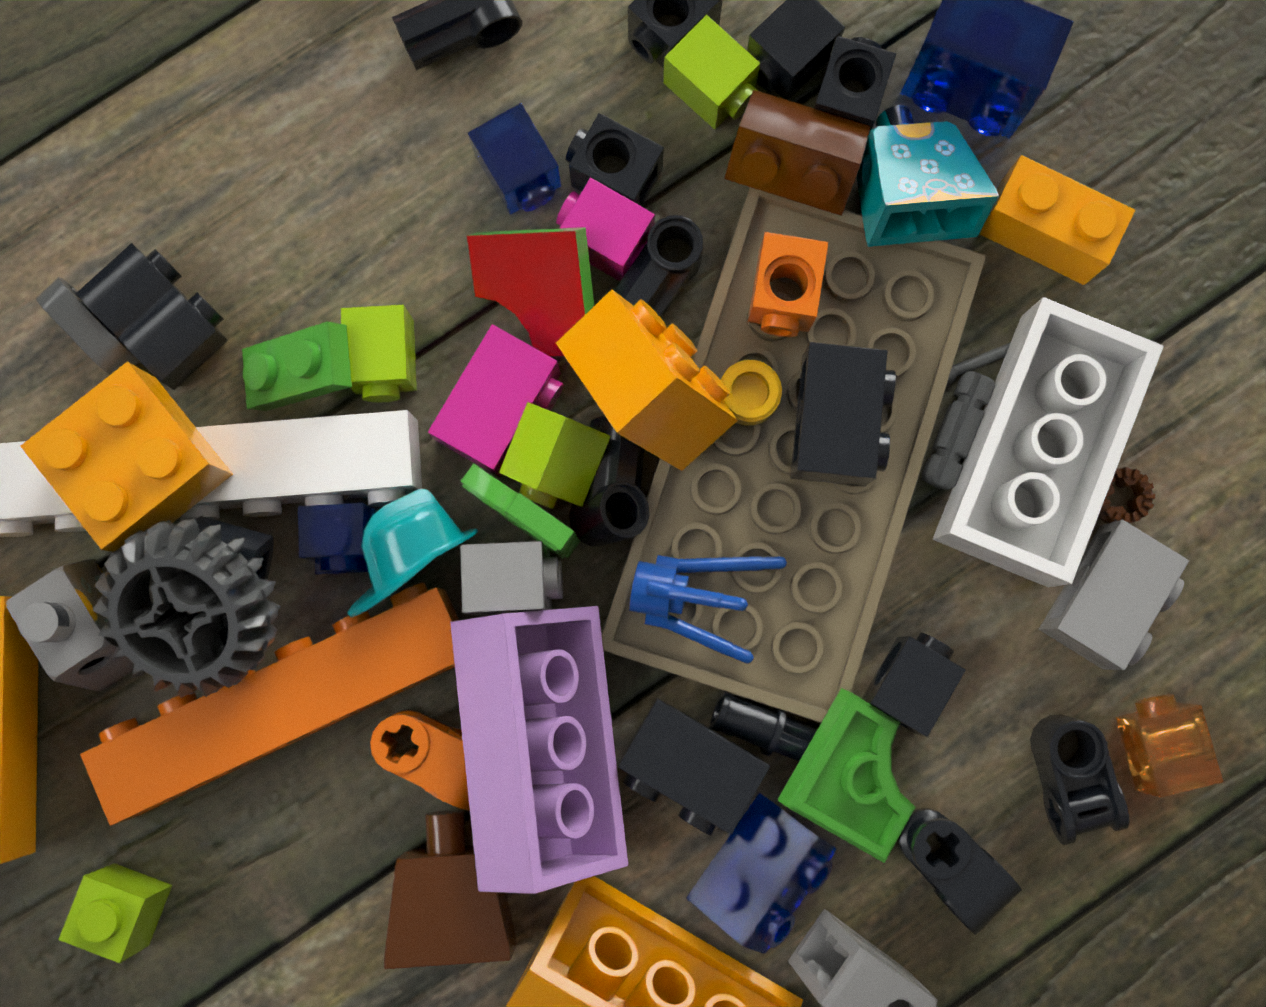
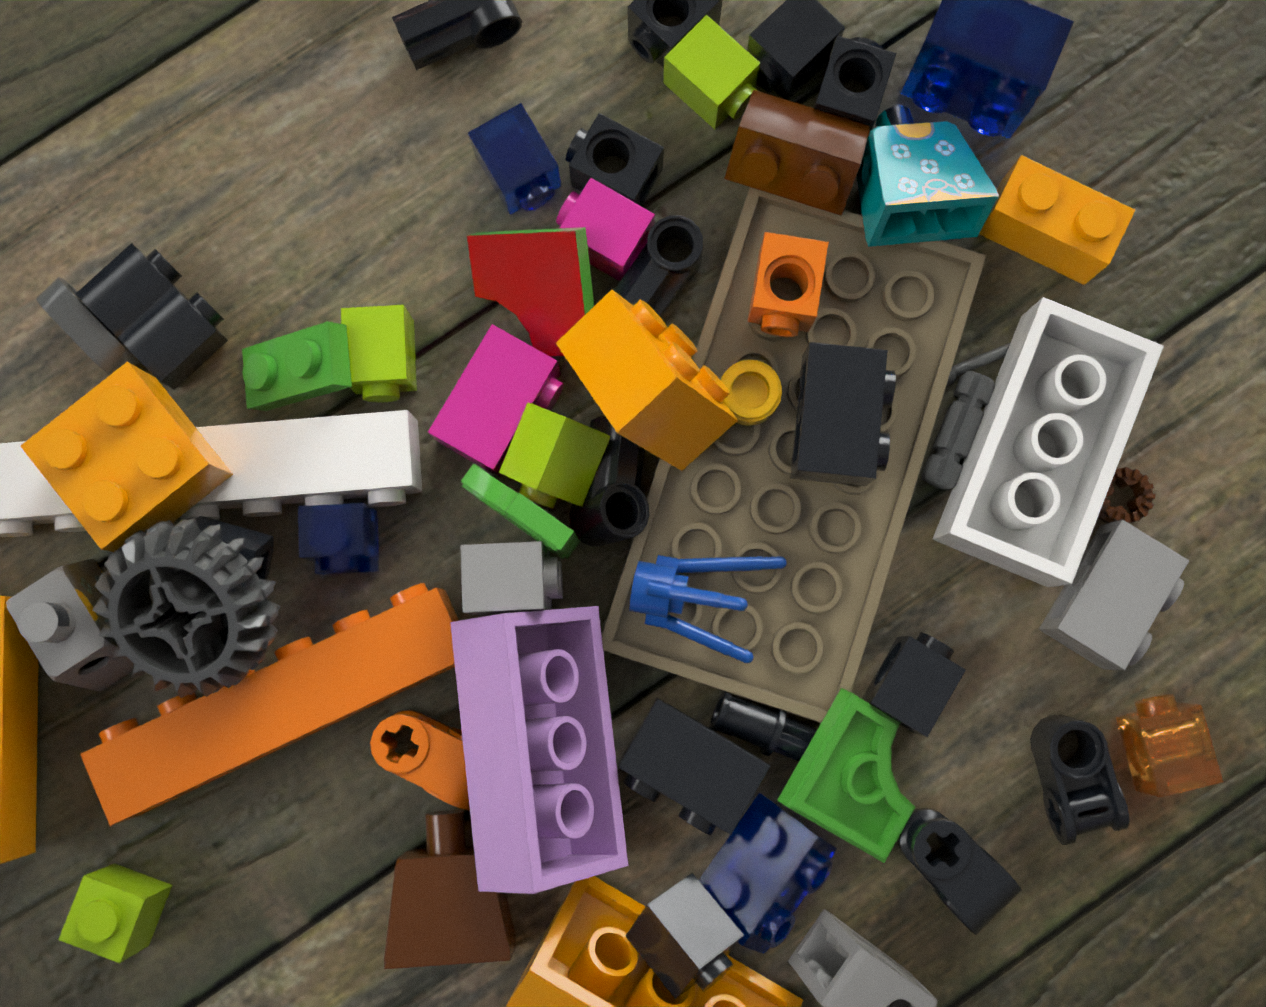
teal piece [347,489,478,617] -> none
none -> brick [625,873,744,999]

